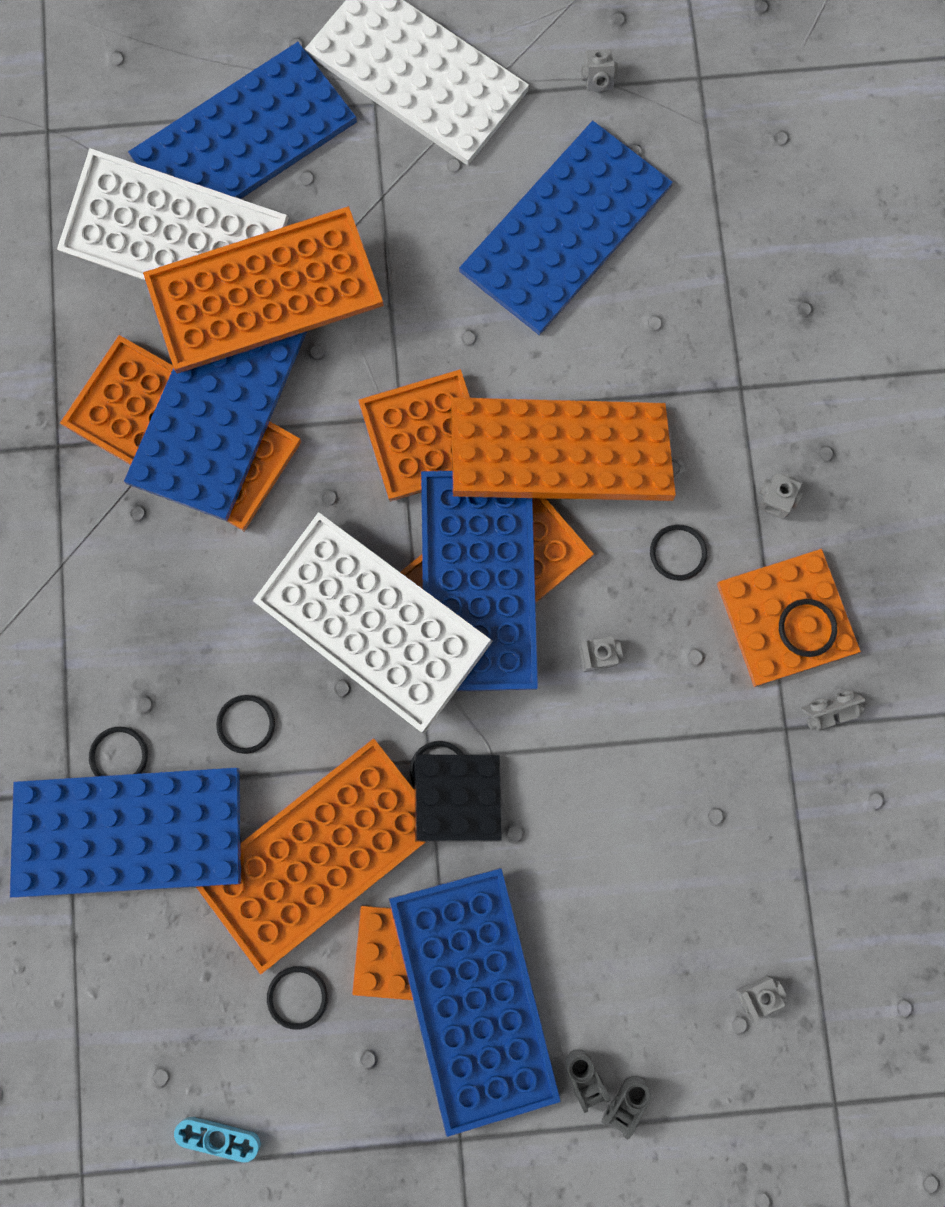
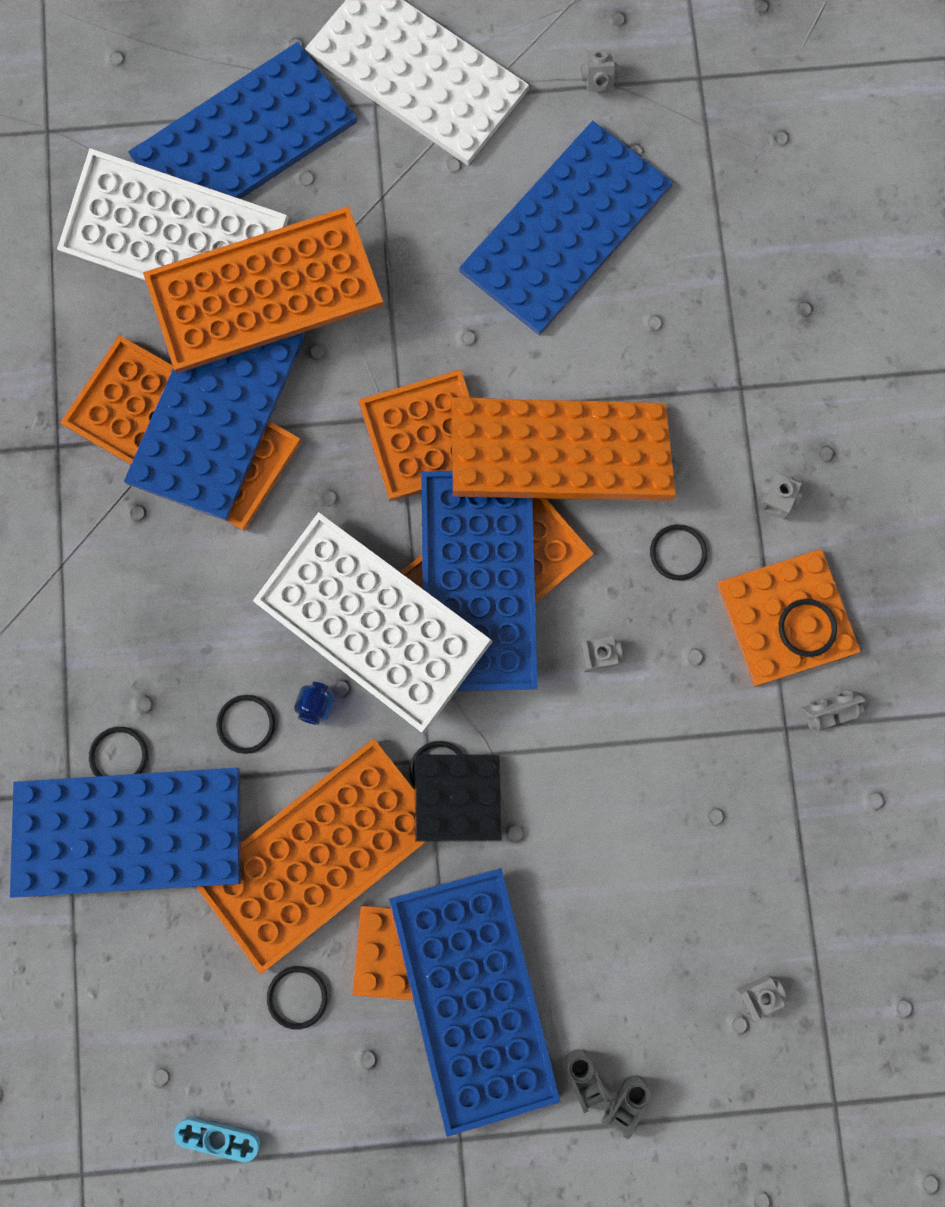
none -> clear blue head [294,682,335,725]

